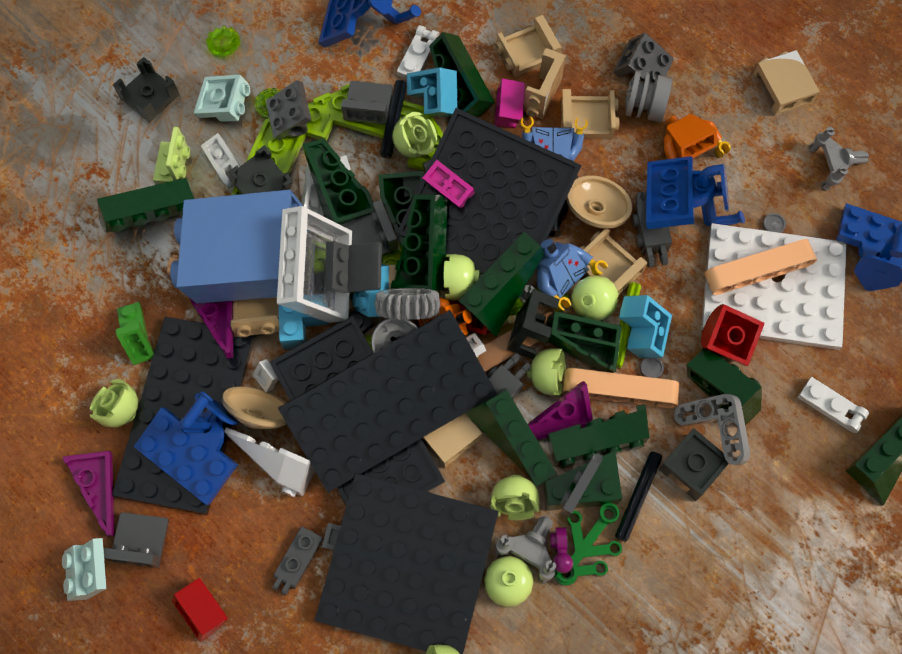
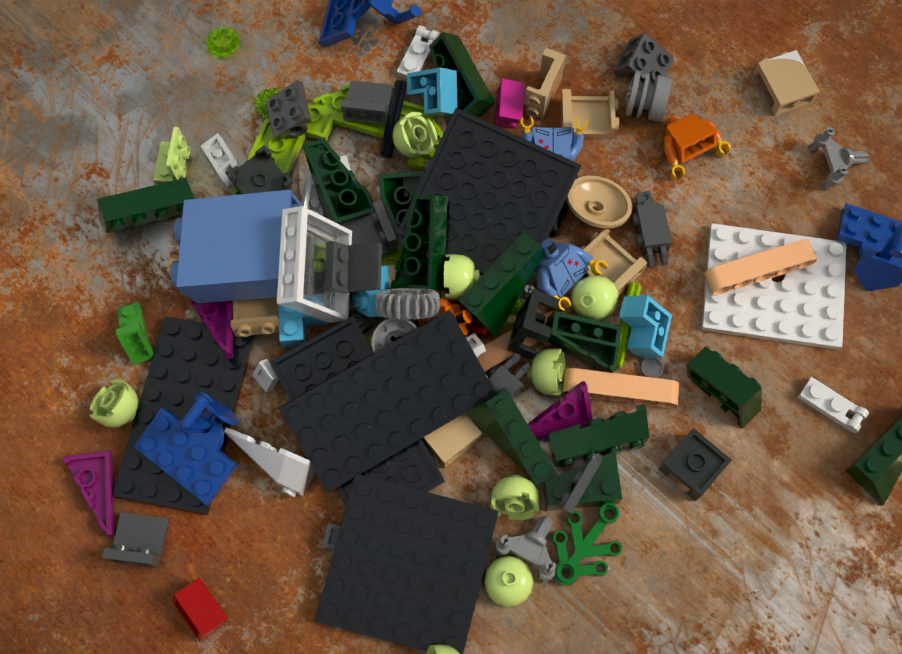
light aqua plate [62,538,106,601] -> none
pearl dark grey panel [113,57,180,123] -> none
light aqua plate [194,75,250,122] -> none
tan dish [222,387,287,429] -> none
dark grey hinge [272,526,324,596] -> none
dark pink hinge [422,160,475,208] -> none
tan panel [495,15,562,77] -> none
magenta plate [550,527,573,573] -> none
black axle [615,451,662,542] -> none
blue plate [646,156,745,229] -> none
light grey beam [674,394,750,465] -> none
red brick [701,304,765,366] -> none
flat silver piece [763,213,786,233] -> none

